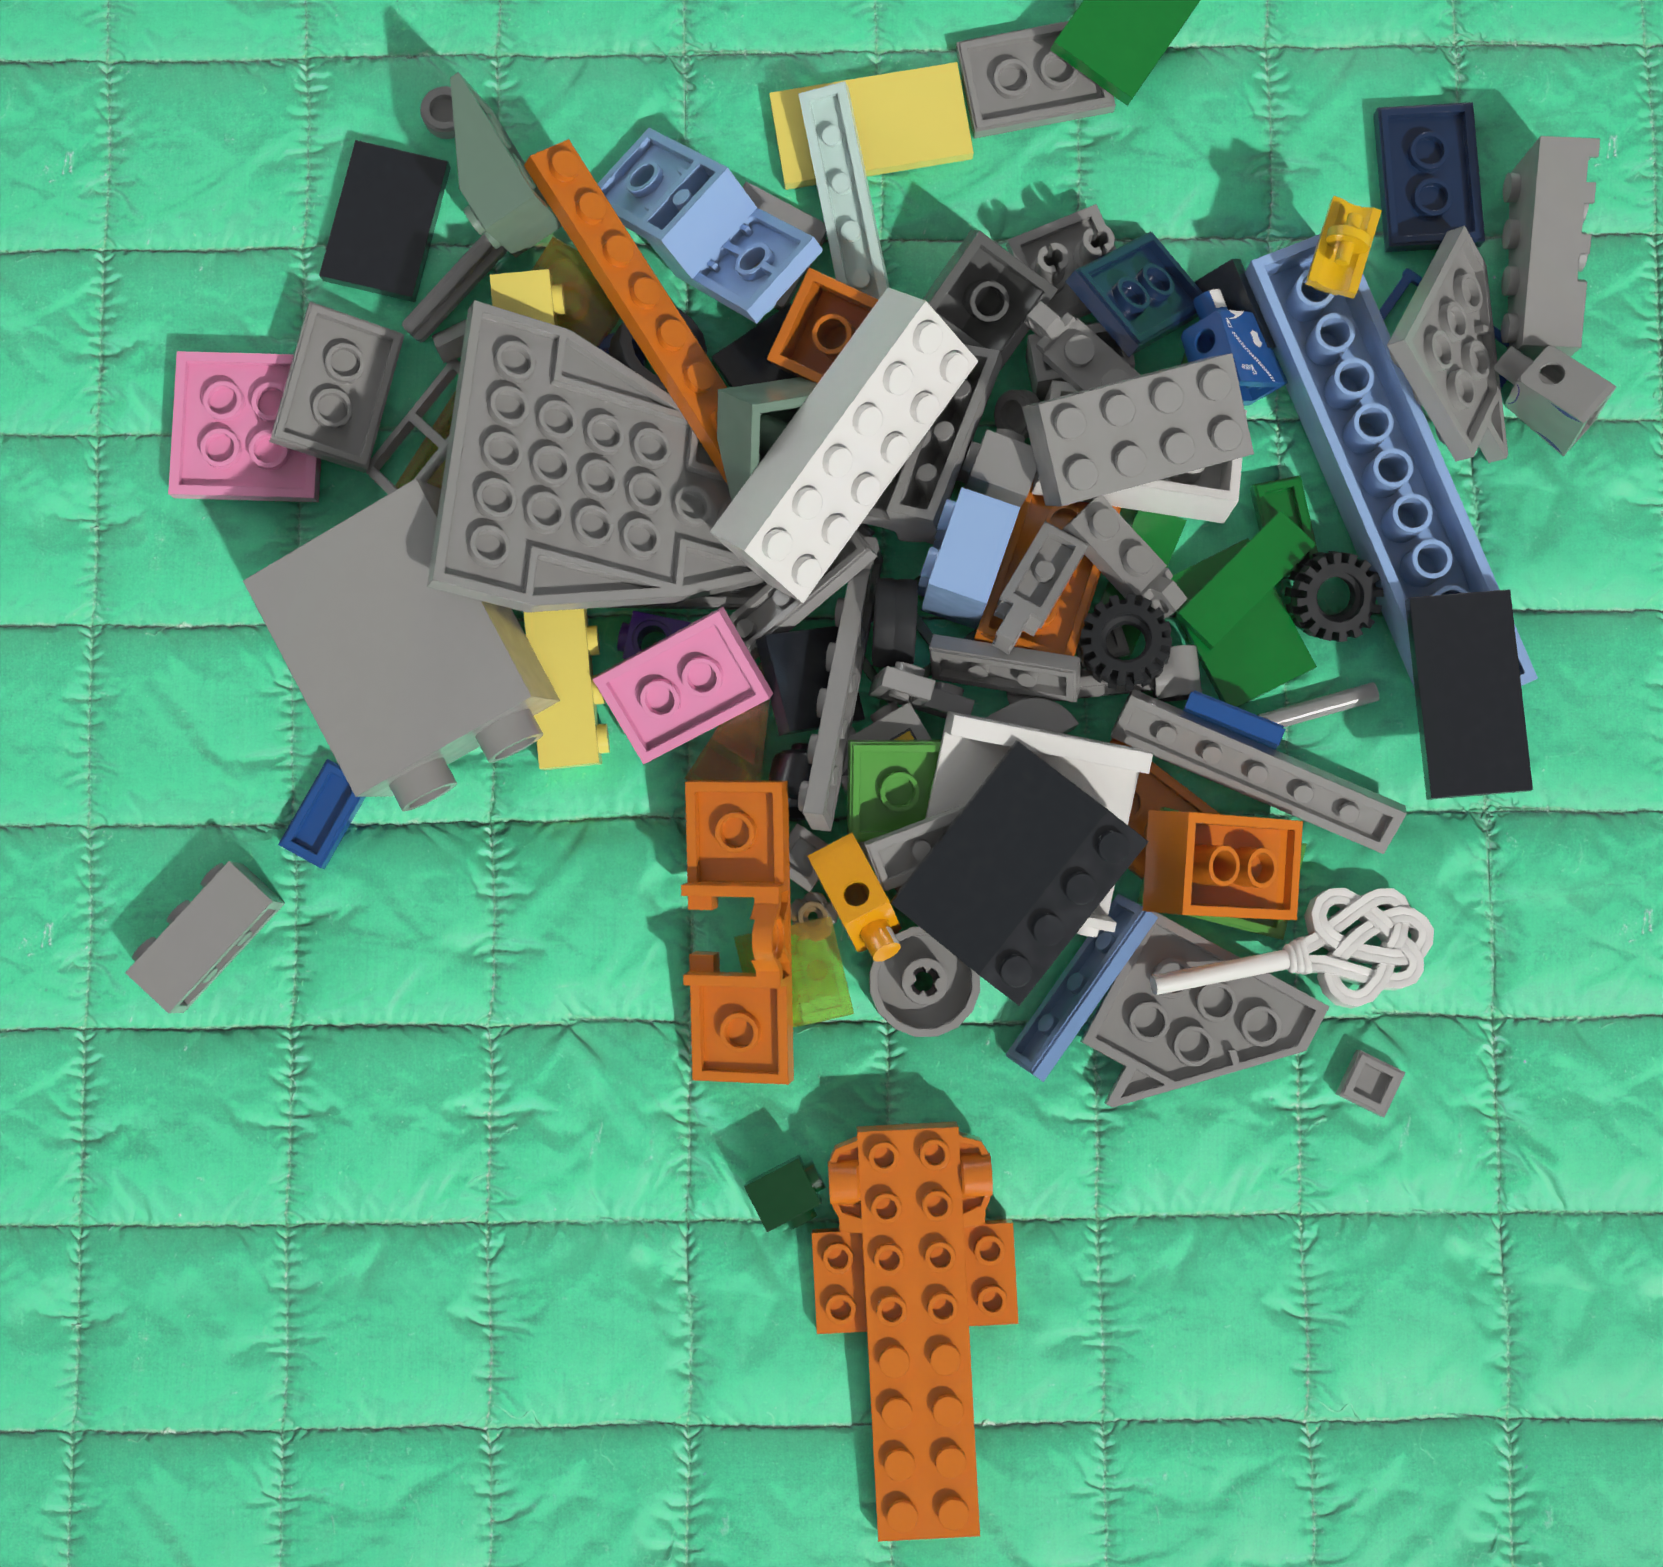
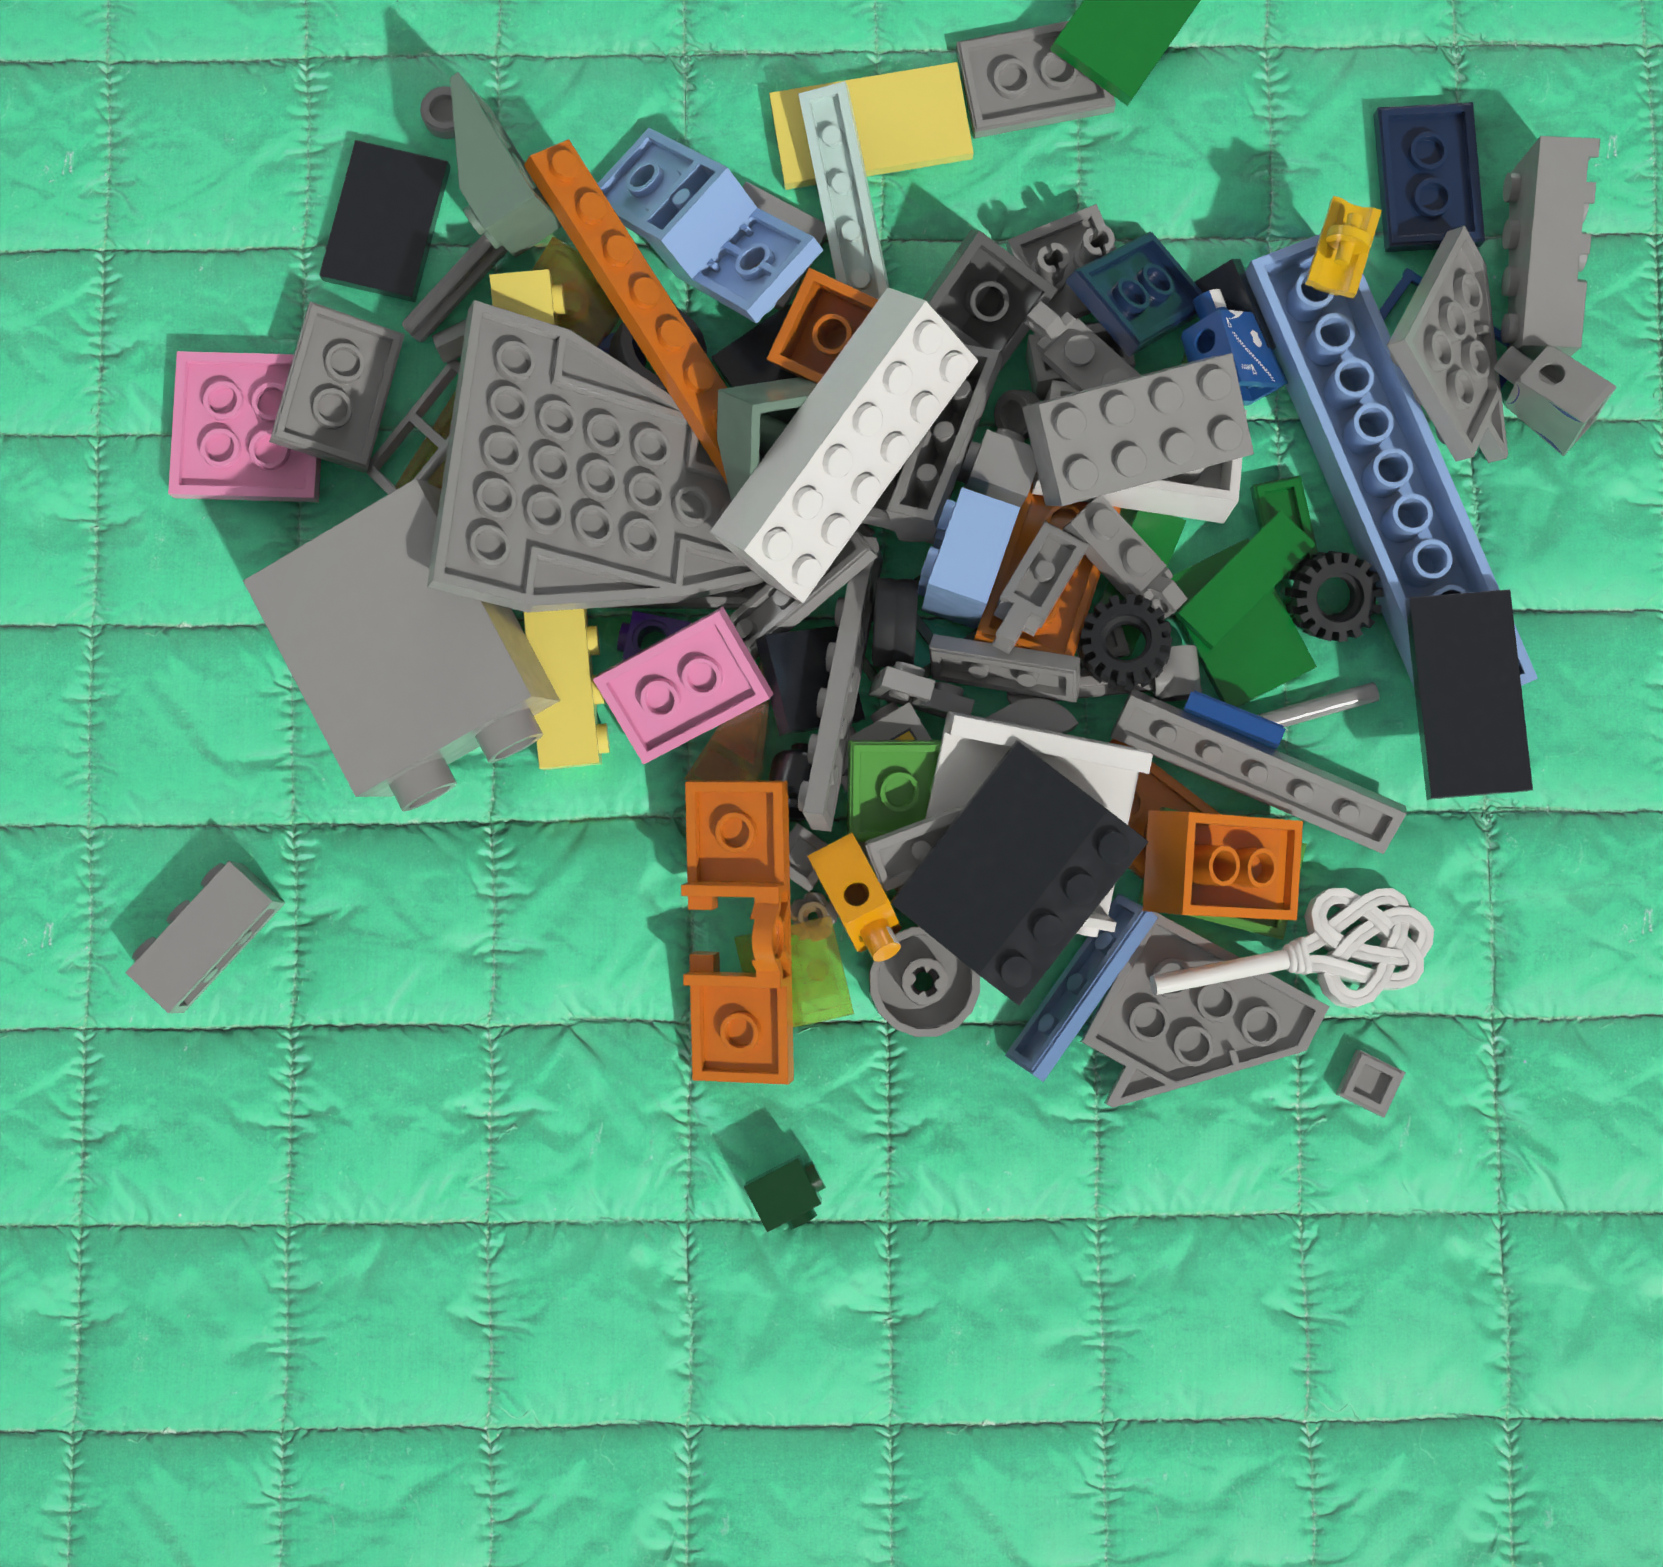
blue tile [278,759,366,869] -> none
orange piece [812,1121,1019,1542] -> none

